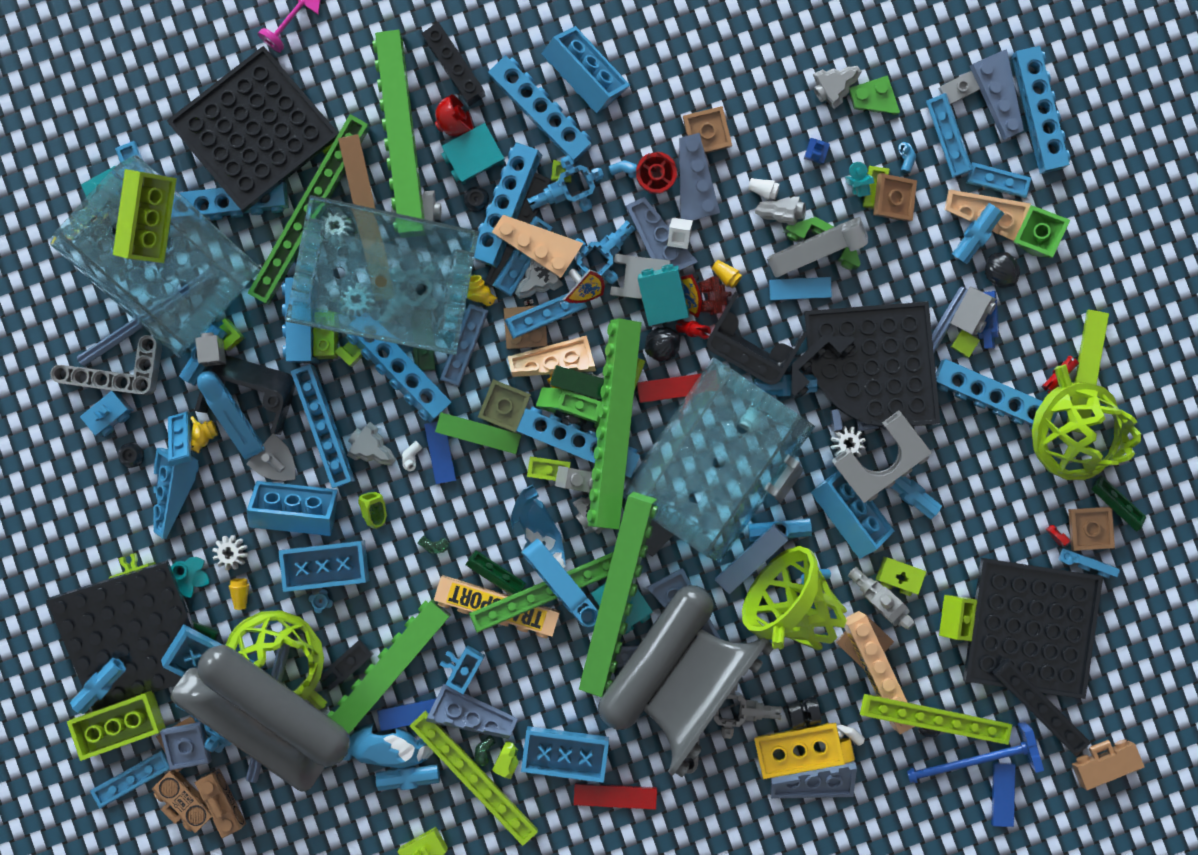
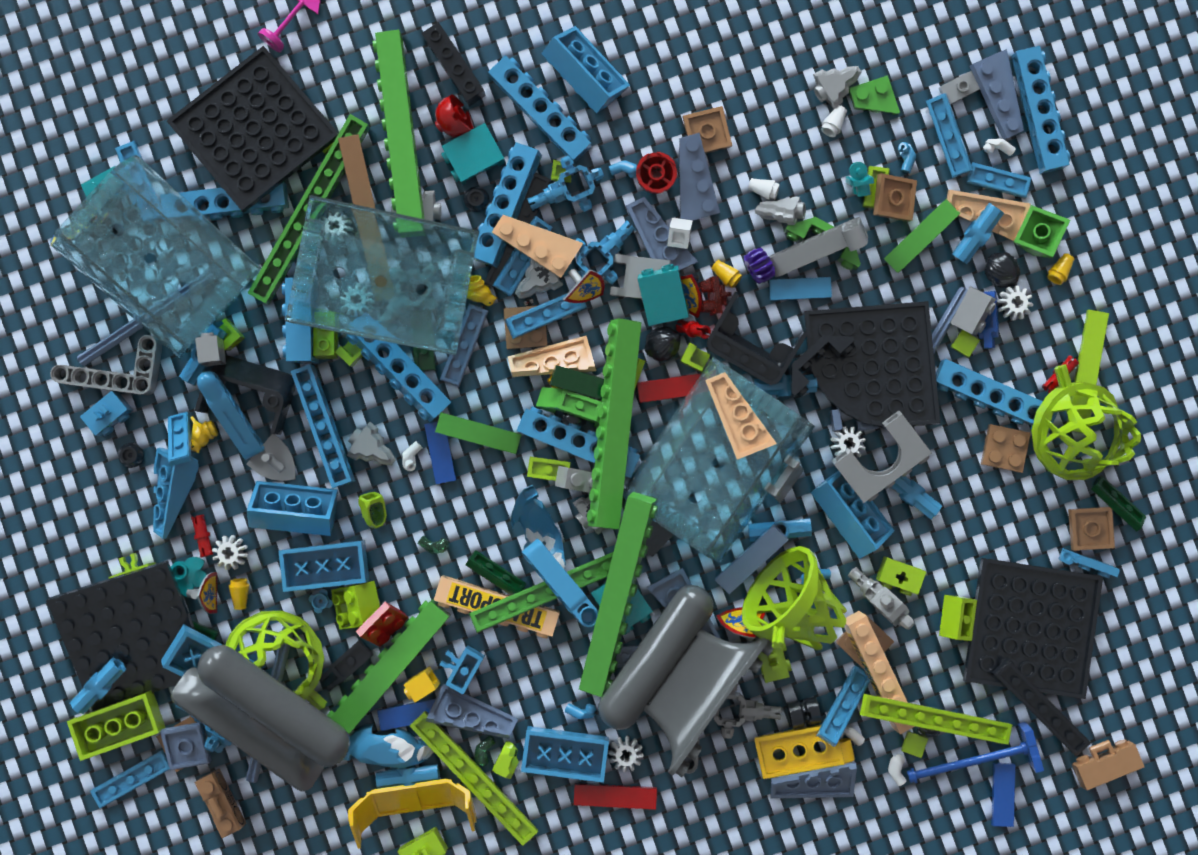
lime slope [113,169,177,263] -> none
medium nougat piece [152,770,212,833] -> none
olive plate [478,379,531,432] -> none
blue tile [804,138,830,165] -> none
red tile [1046,525,1070,546] -> none
none -> shield [186,572,217,614]
none -> red pin [191,514,214,558]
none -> lime slope [331,581,380,630]
none -> yellow windscreen [348,779,477,849]
none -> red plate [356,602,409,647]
none -> yellow brick [404,666,440,702]
none -> dark azure arm [565,703,597,719]
none -> white gear [608,736,644,772]
none -> lime panel [680,343,710,373]
none -> light nougat wing [705,372,777,460]
none -> shield [716,607,766,641]
none -> dark purple gear [744,248,775,284]
none -> lime brick [754,639,792,683]
none -> dark azure tile [816,665,870,747]
none -> white cone [821,105,847,137]
none -> bright green slope [884,199,960,273]
none -> white arm [888,754,907,786]
none -> lime tile [901,731,928,758]
none -> medium nougat plate [981,424,1031,473]
none -> white arm [983,139,1016,156]
none -> white gear [997,285,1033,321]
none -> yellow cone [1047,253,1075,285]

